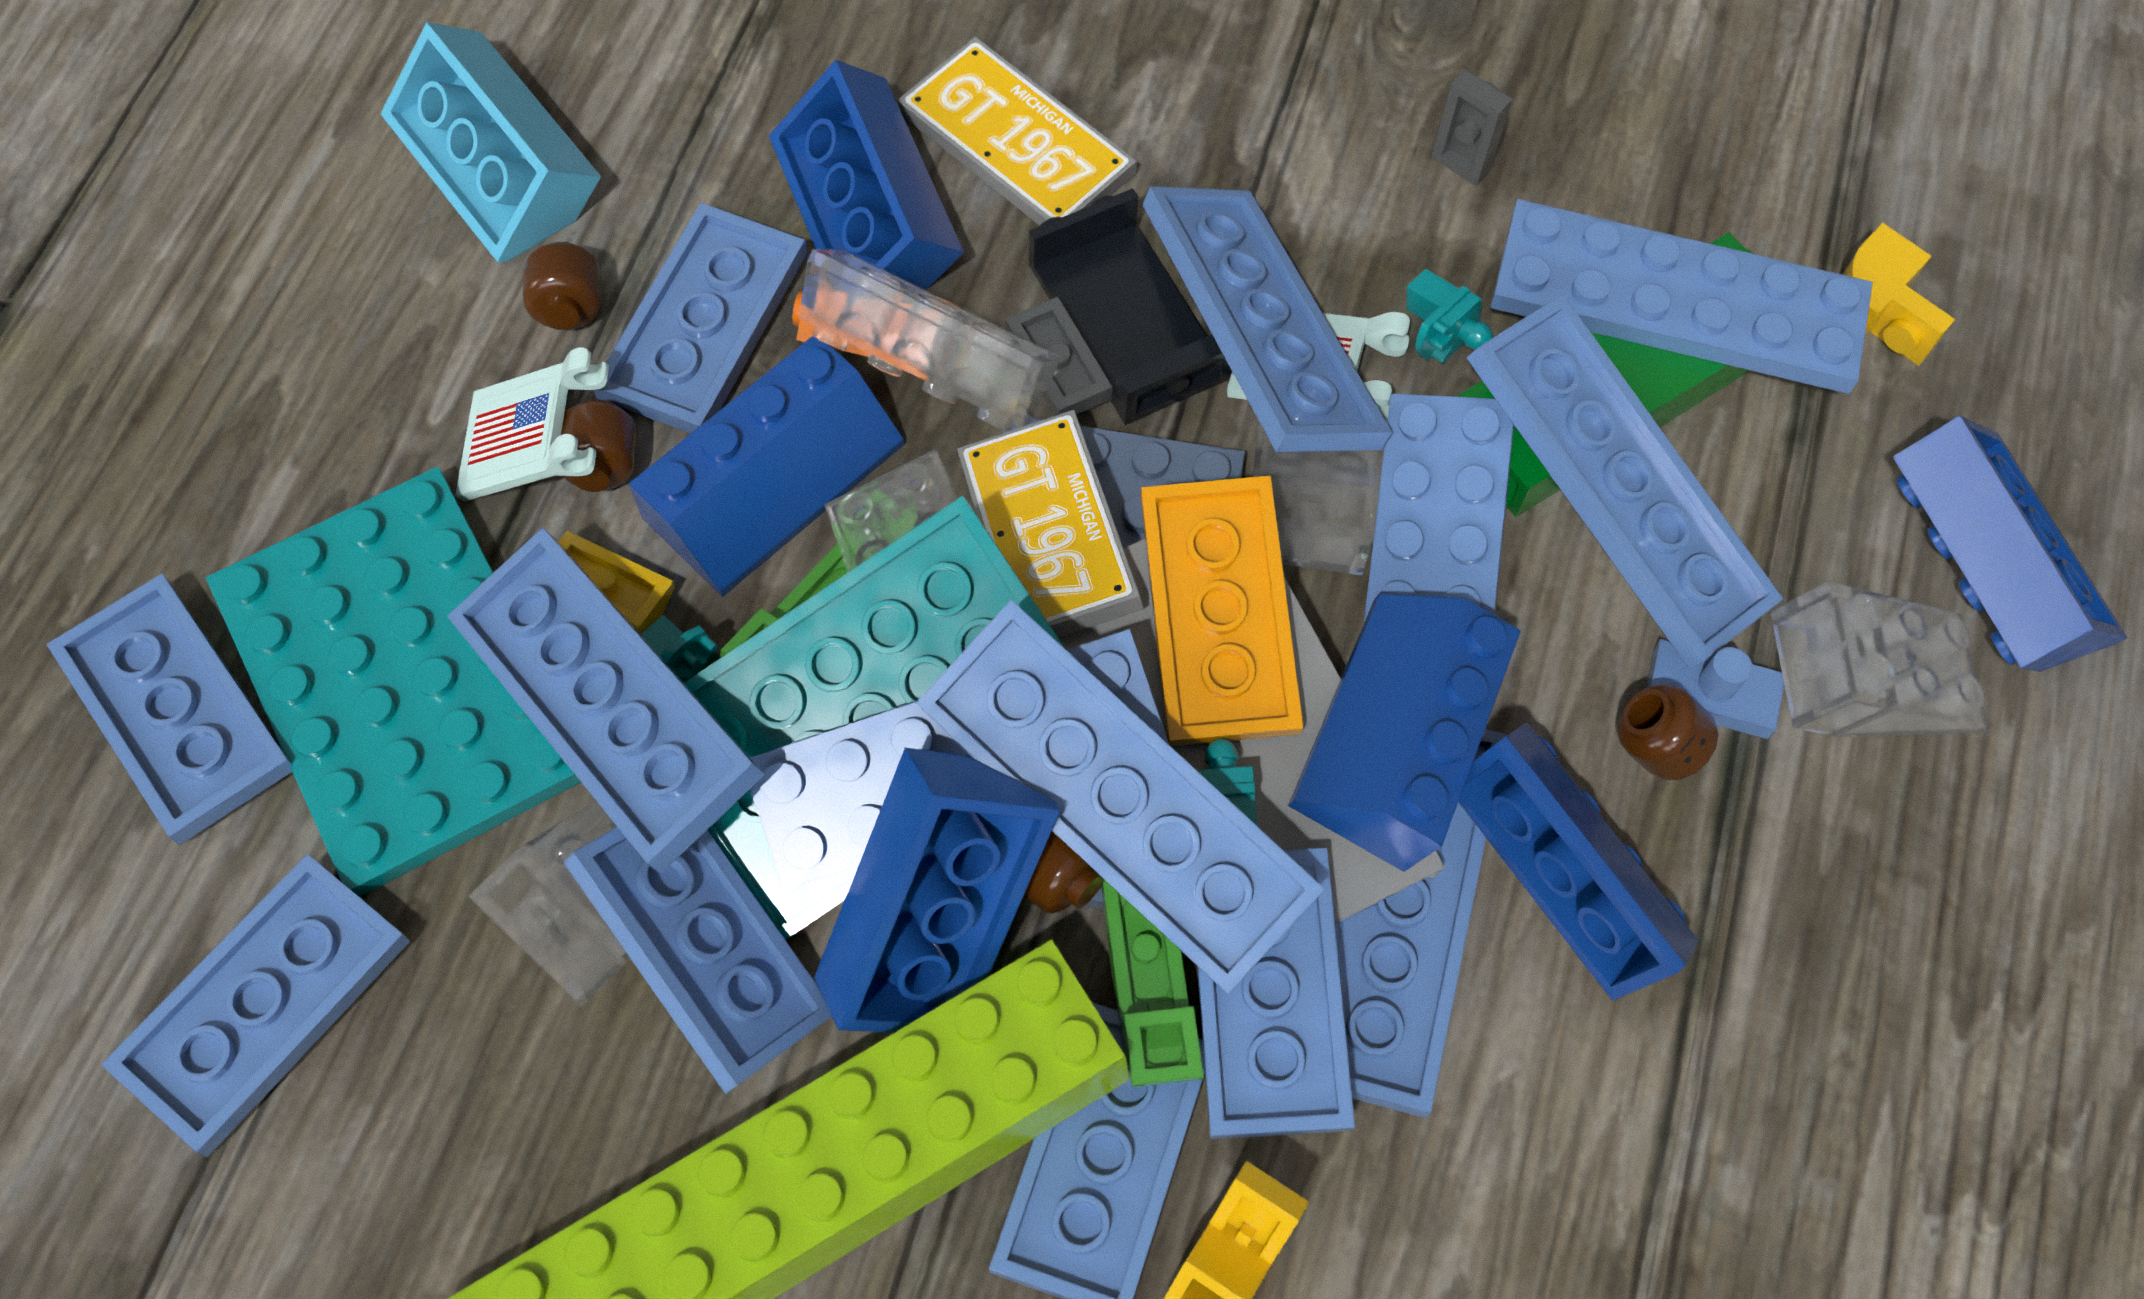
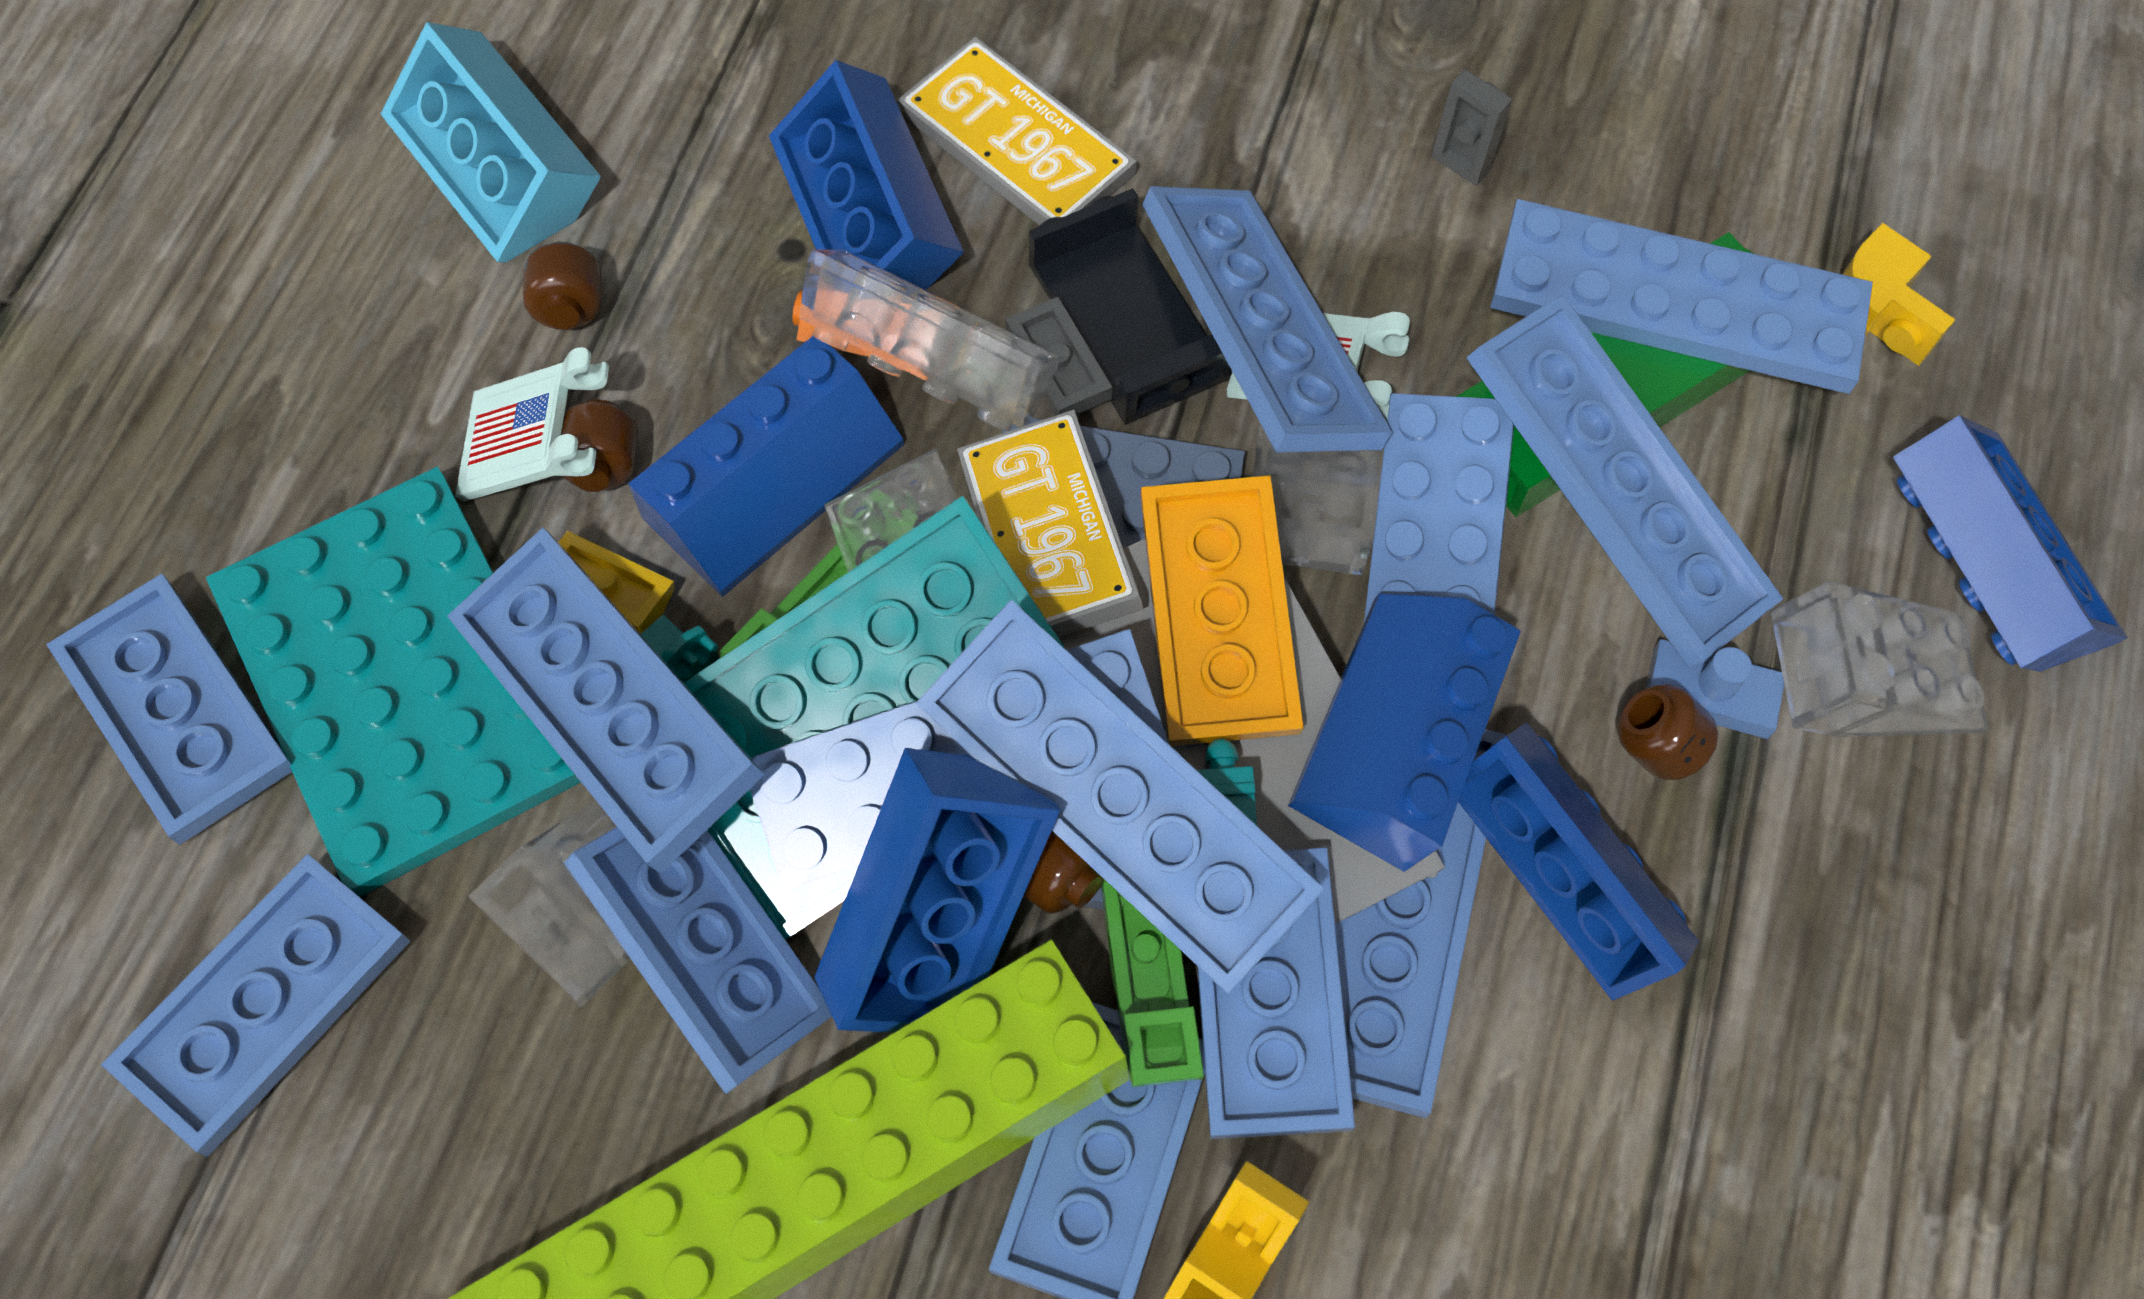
medium blue plate [593,202,808,434] -> none
teal piece [1406,269,1494,364] -> none

